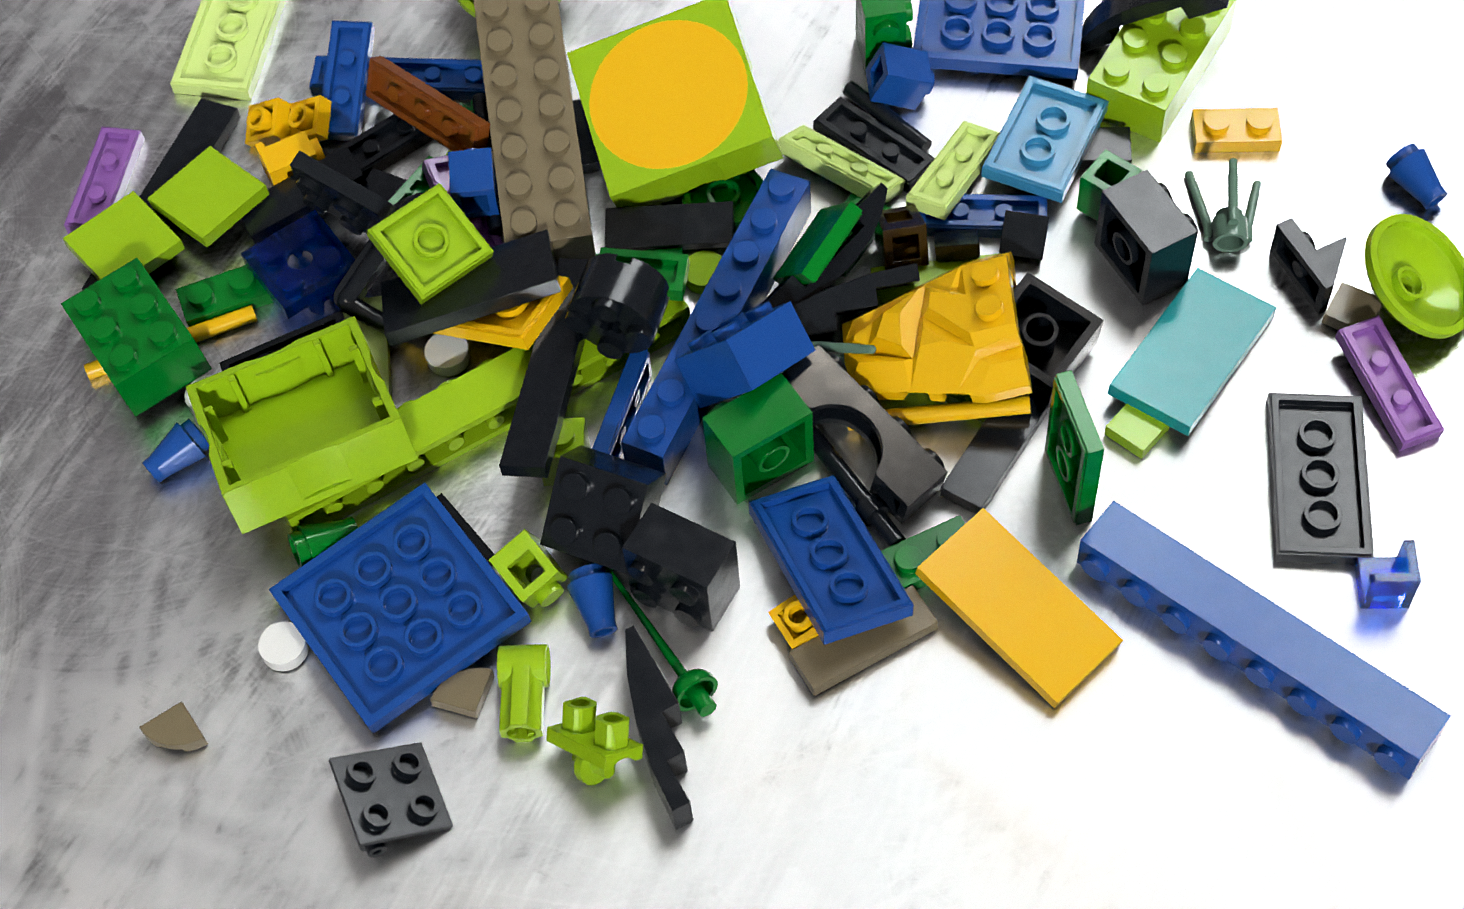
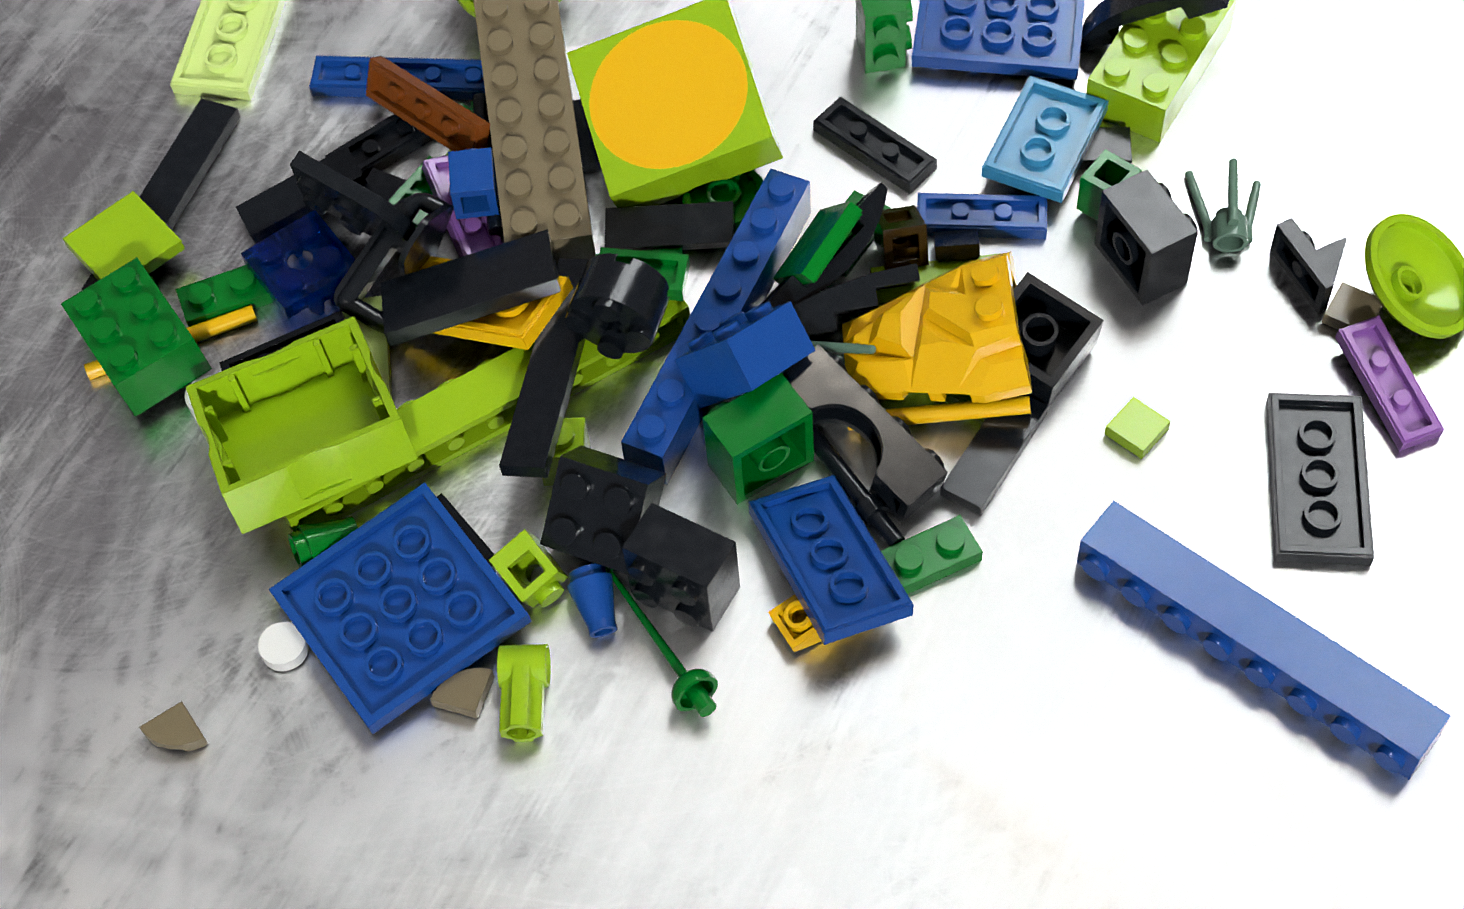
medium lavender tile [64,126,145,234] -> none
blue cone [142,418,209,483] -> none
lime tile [147,146,269,247] -> none
yellow slope [245,95,332,147] -> none
yellow brick [254,131,325,186] -> none
blue tile [322,20,375,141] -> none
black hinge [329,742,453,858] -> none
lime tile [367,183,494,305] -> none
white tile [424,334,471,377] -> none
lime hips [546,697,643,786] -> none
blue tile [592,349,652,458] -> none
black slope [625,625,694,830] -> none
lime tile [686,250,722,294] -> none
yellowish green tile [778,125,905,203] -> none
dark tan tile [789,585,938,696] -> none
black piece [843,81,932,152] -> none
blue brick [865,42,935,110] -> none
yellowish green tile [906,121,1000,220] -> none
yellow tile [915,508,1123,709] -> none
black tile [998,210,1049,260] -> none
green tile [1045,370,1105,525] -> none
tile [1107,268,1277,436] -> none
yellow plate [1191,107,1283,153] -> none
clear blue panel [1354,540,1421,609] -> none
blue cone [1386,143,1448,210] -> none

